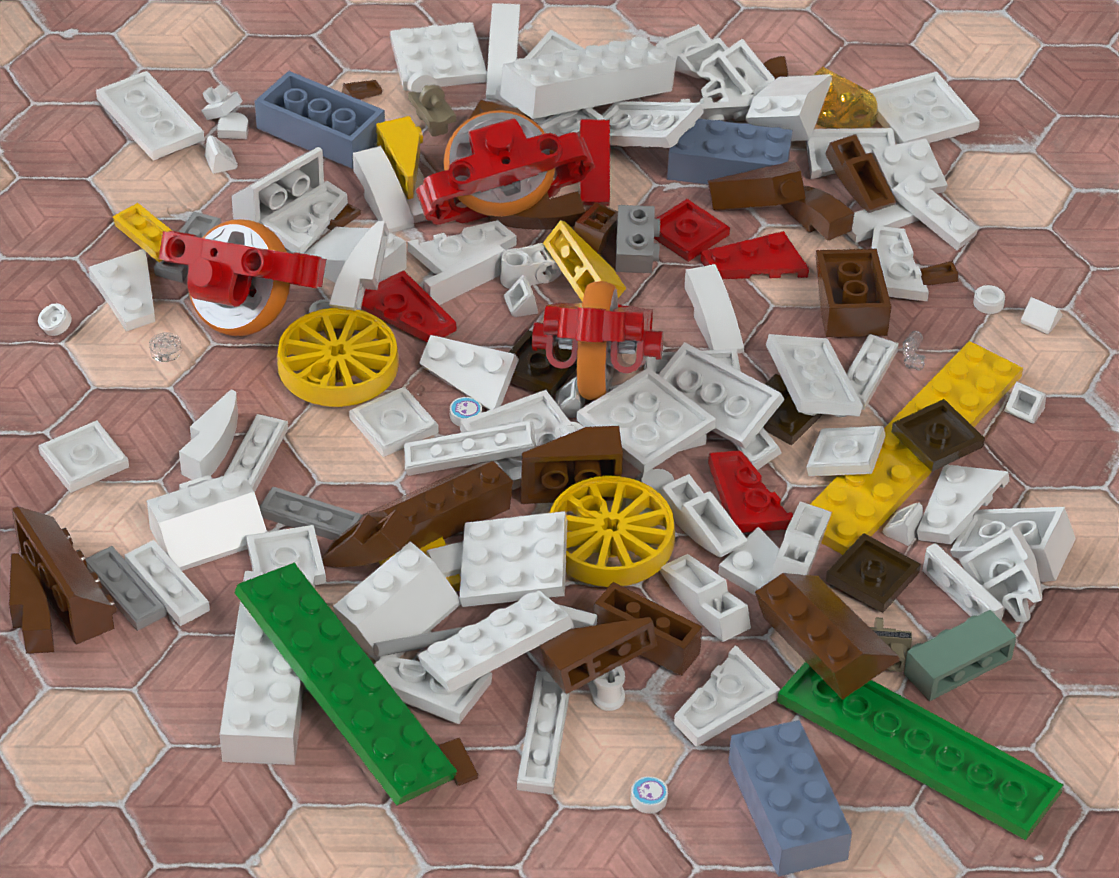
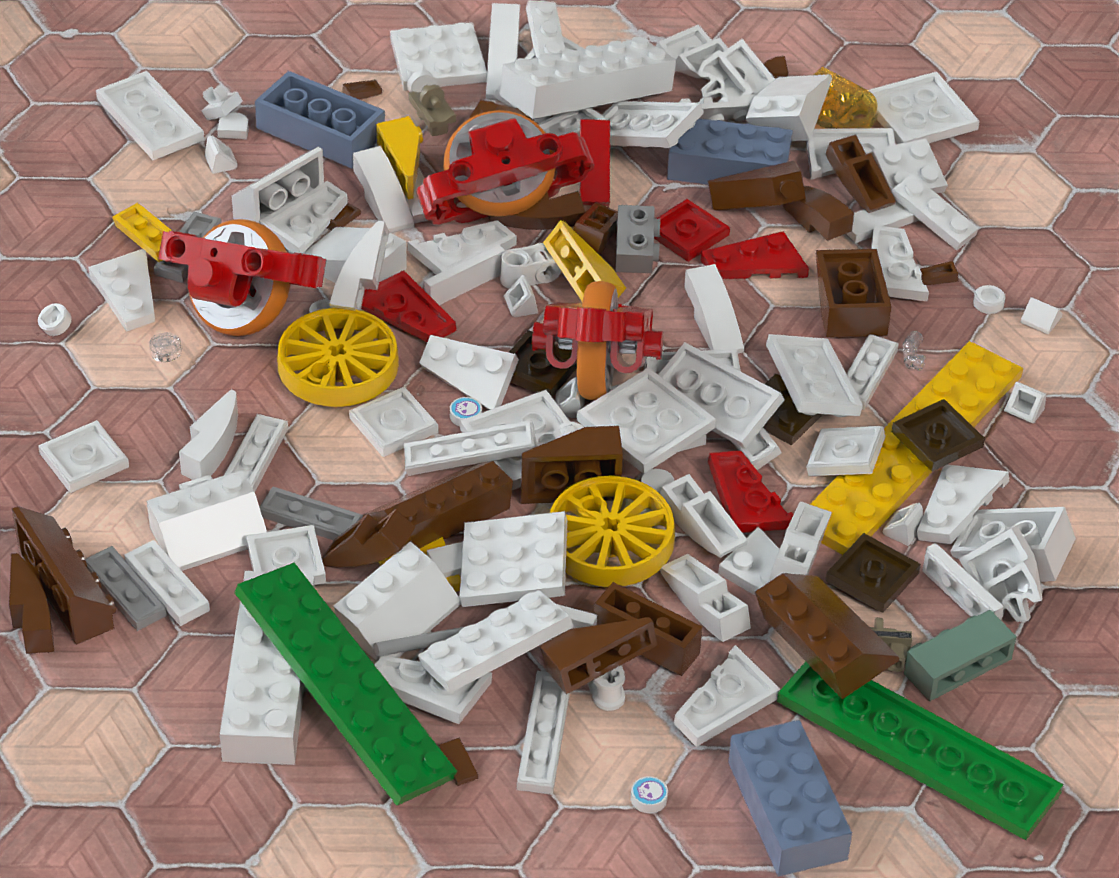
none -> white plate [526,0,565,58]

